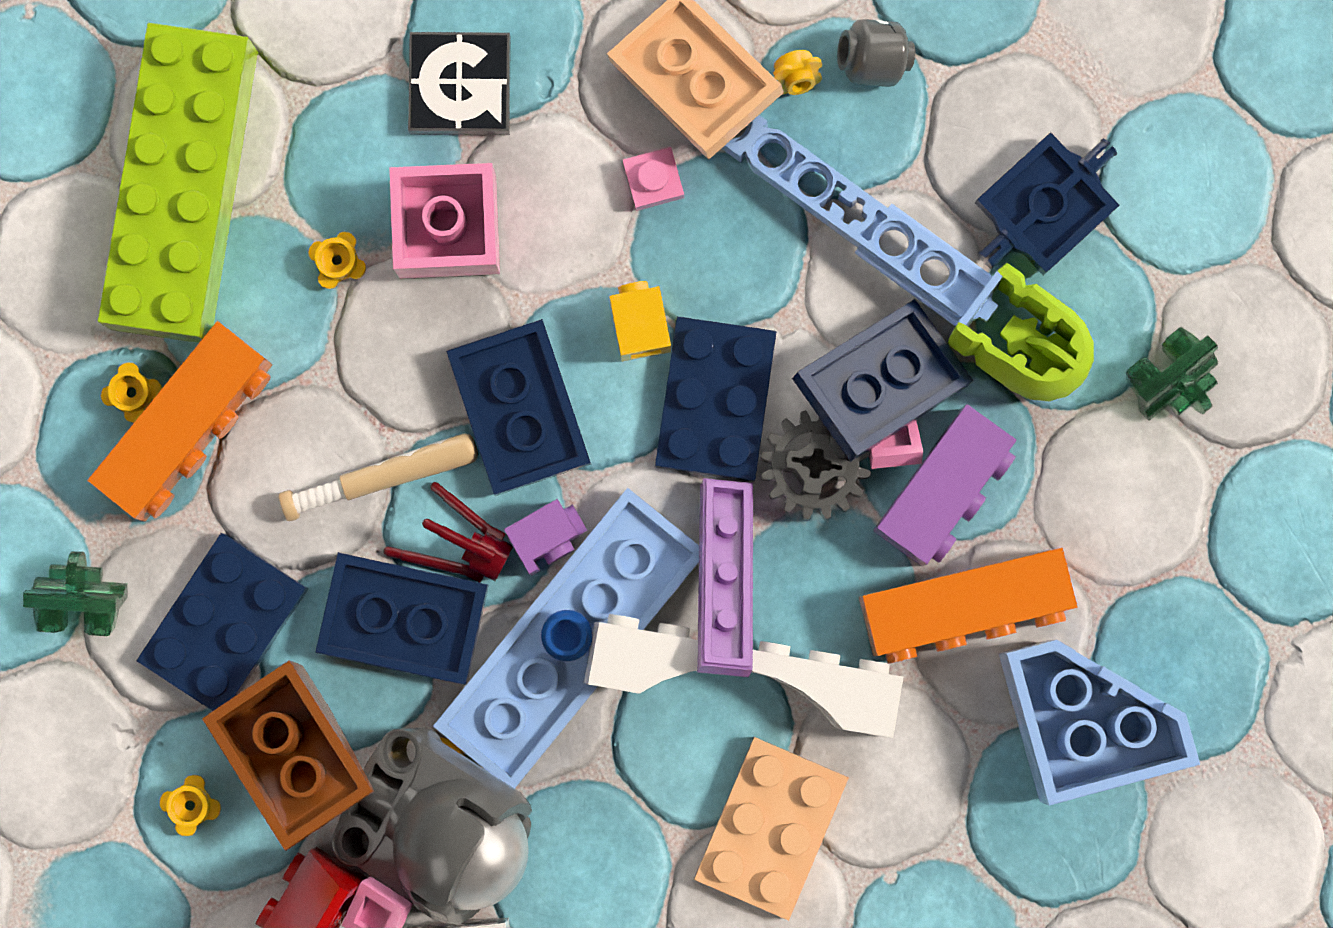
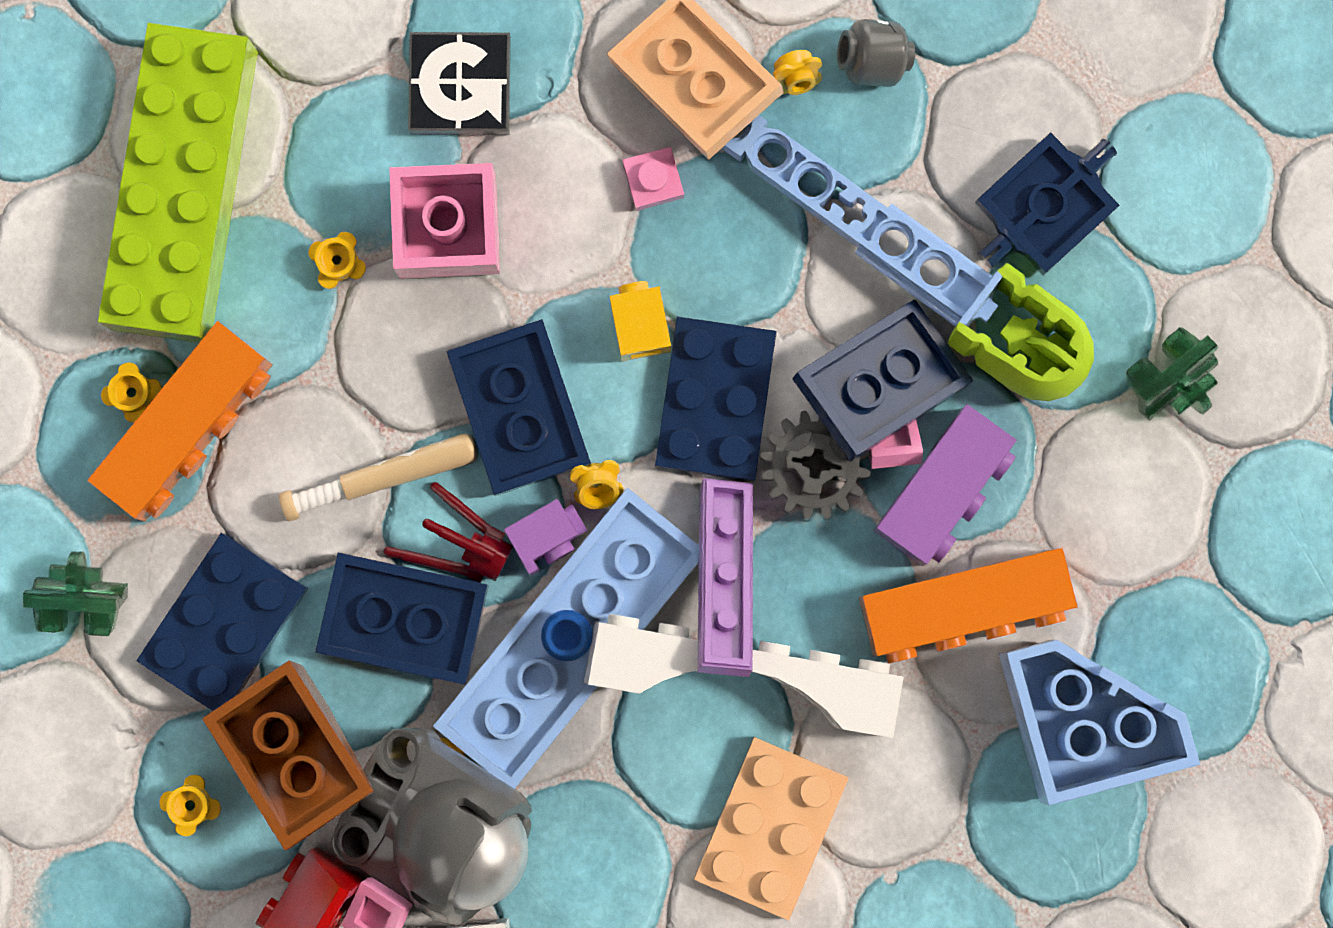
none -> yellow plate [570,460,624,510]

